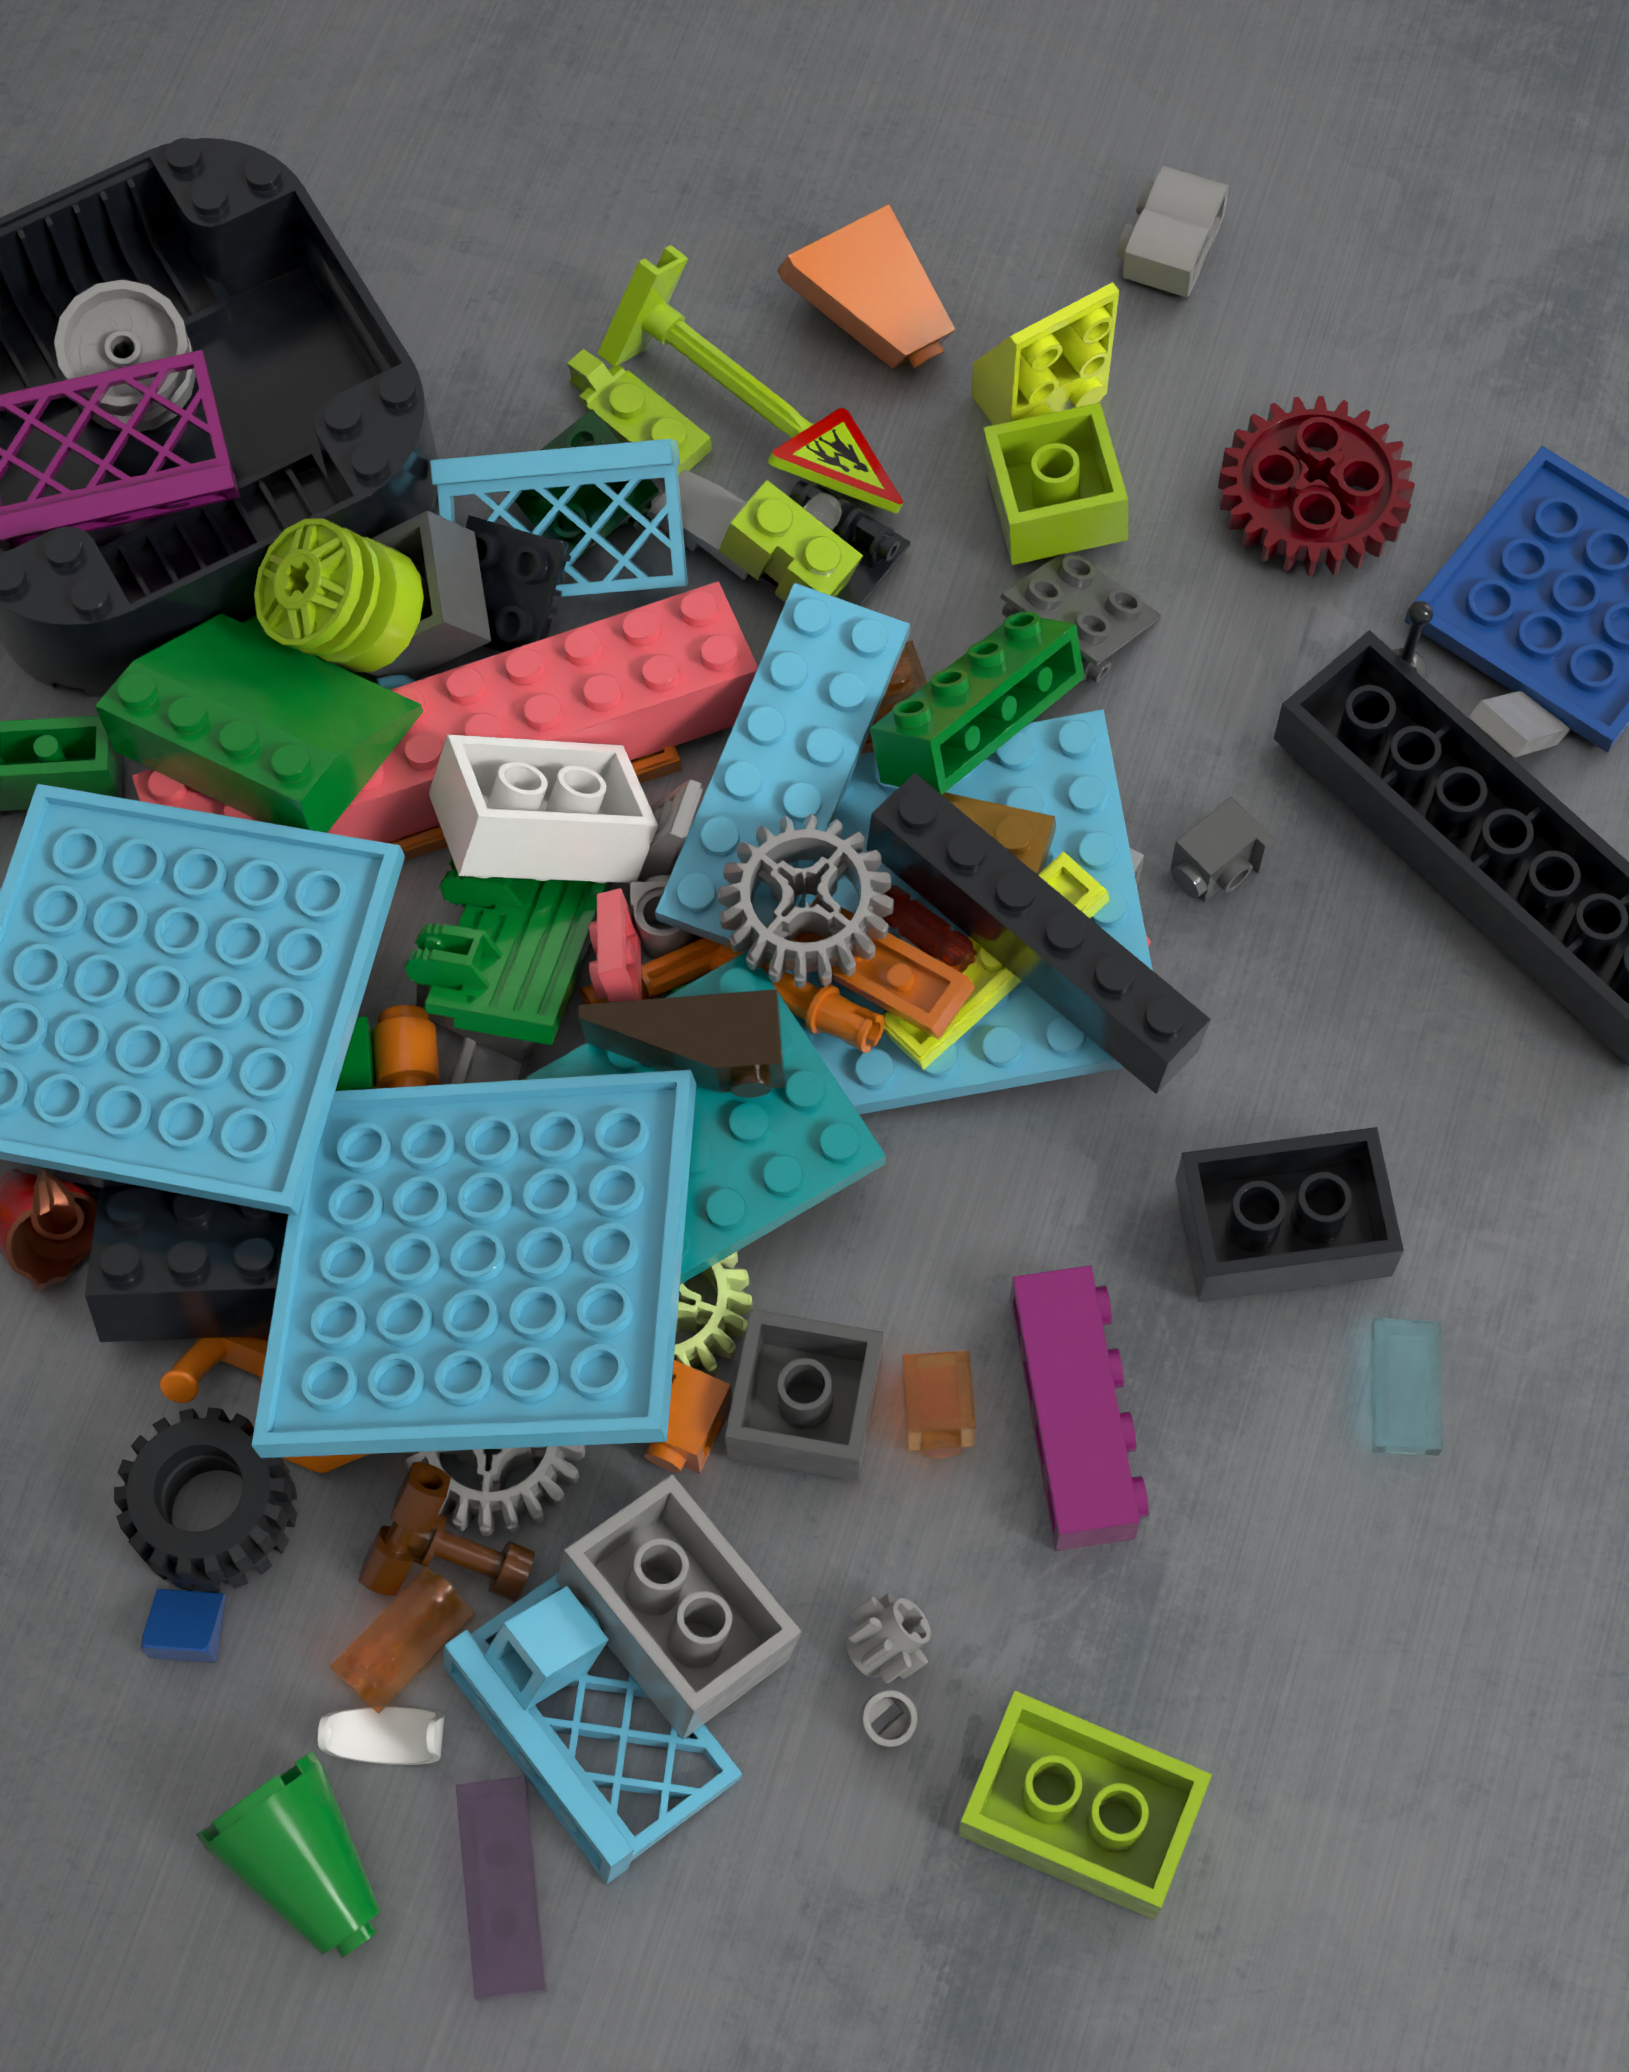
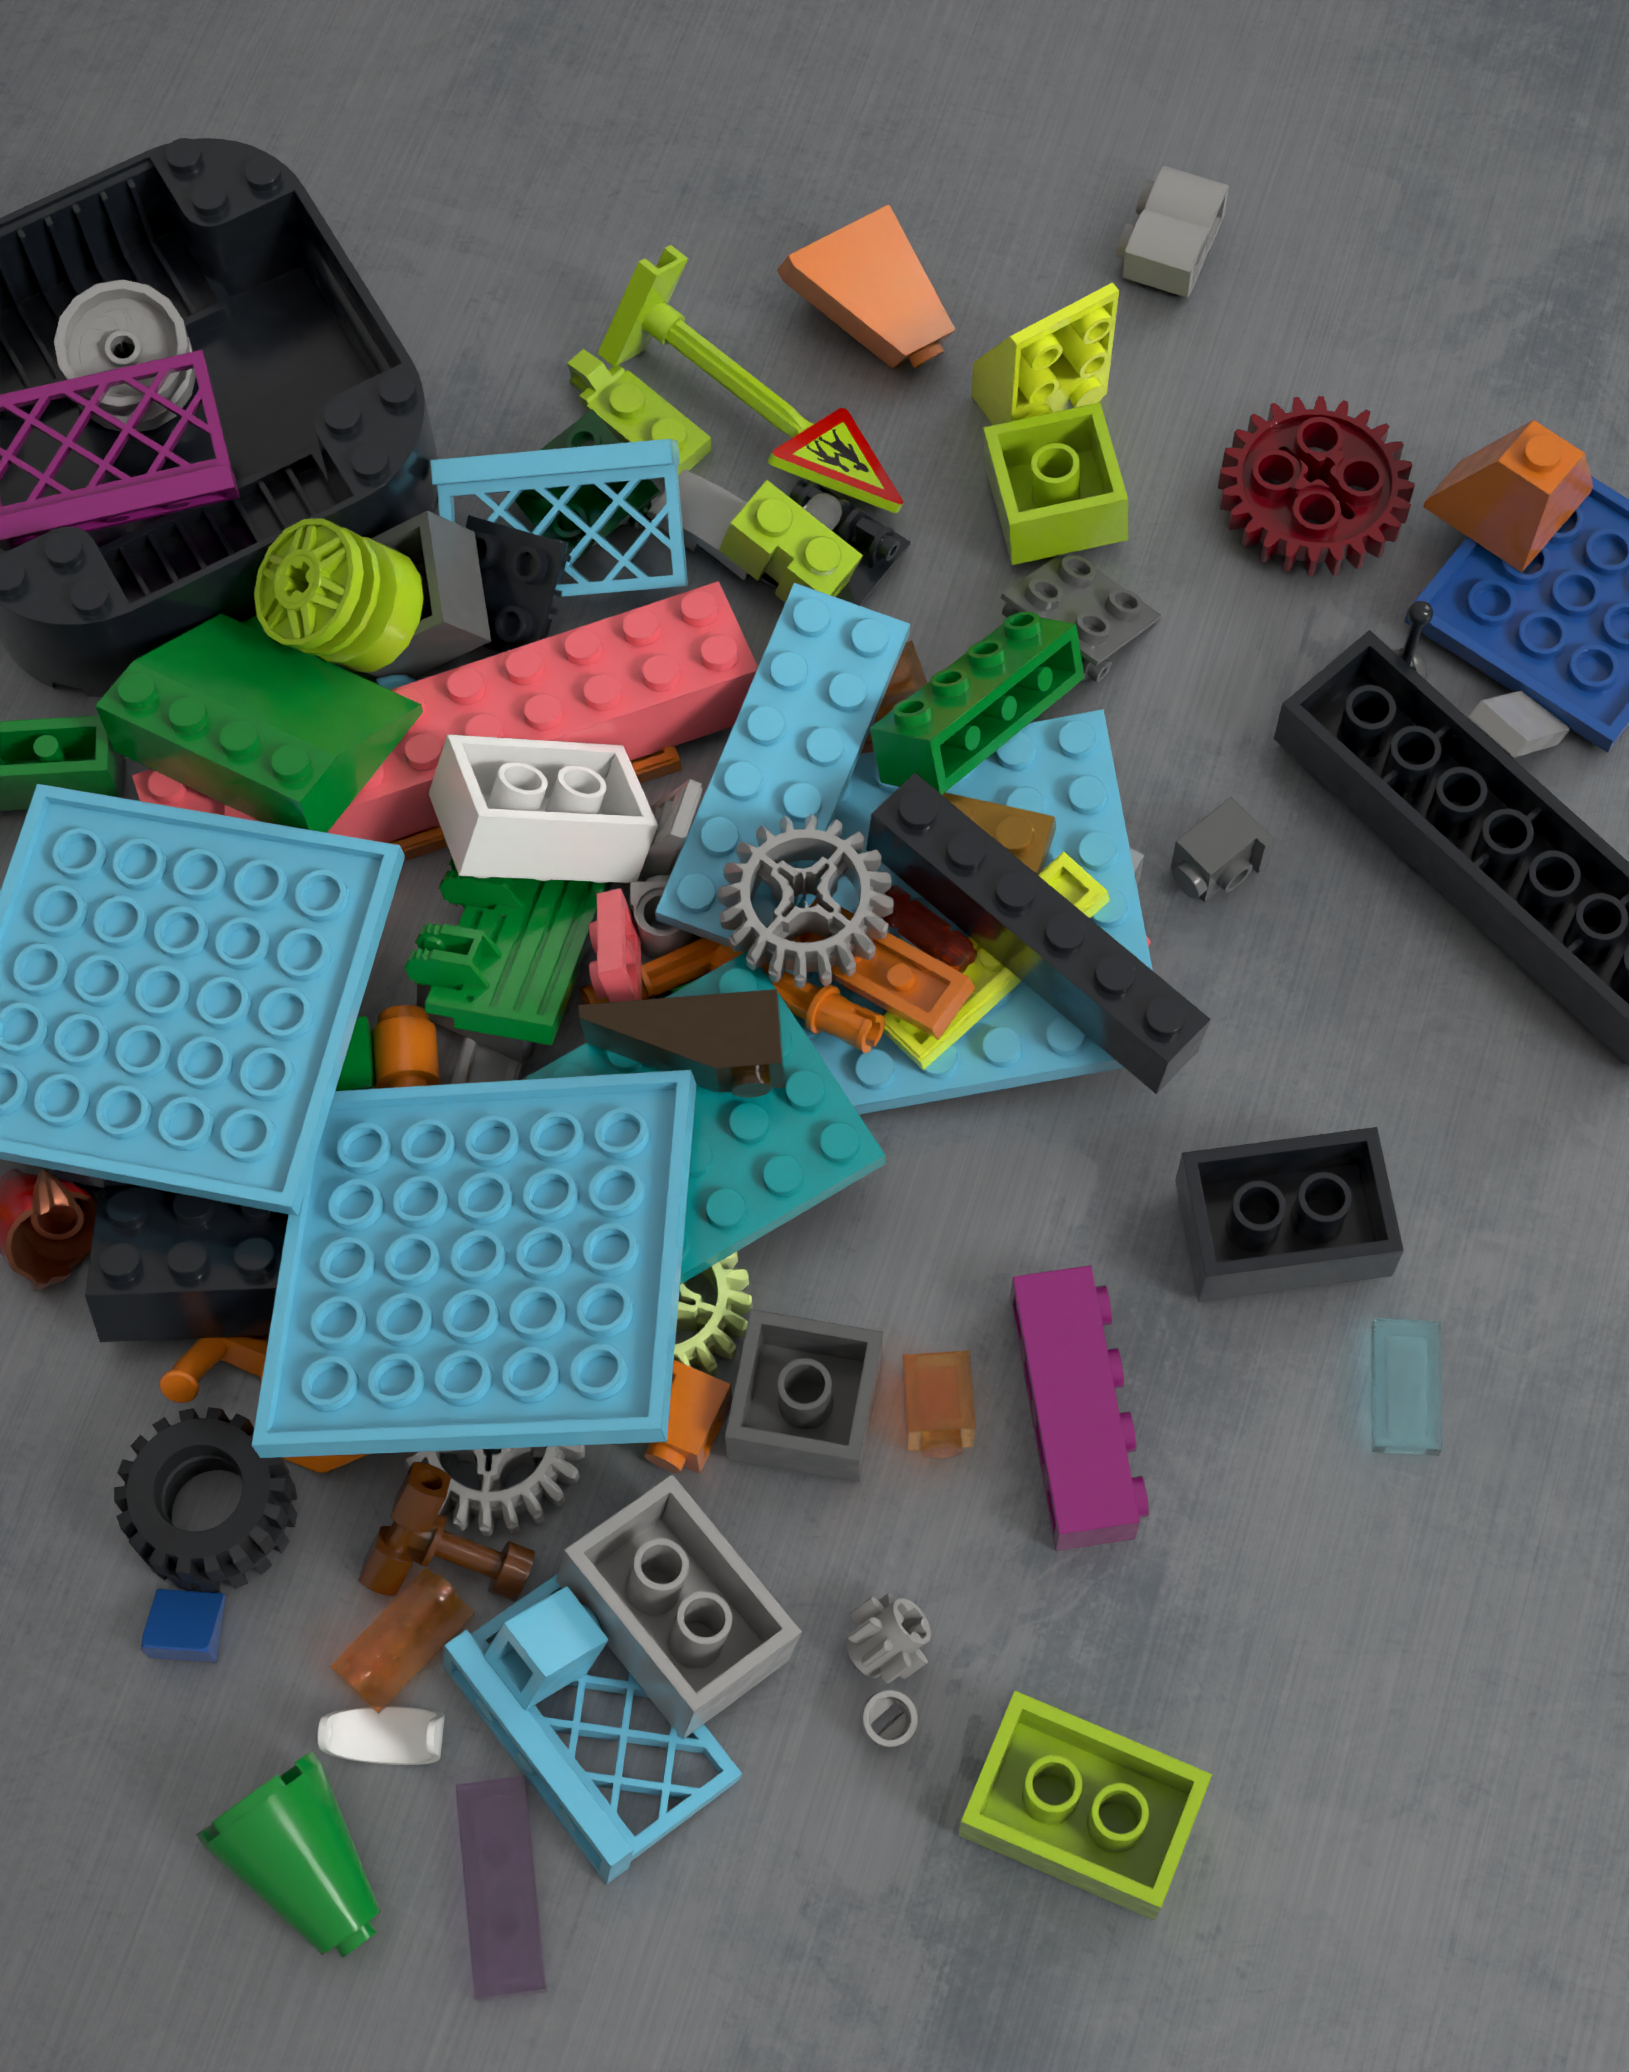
none -> orange slope [1423,420,1593,573]

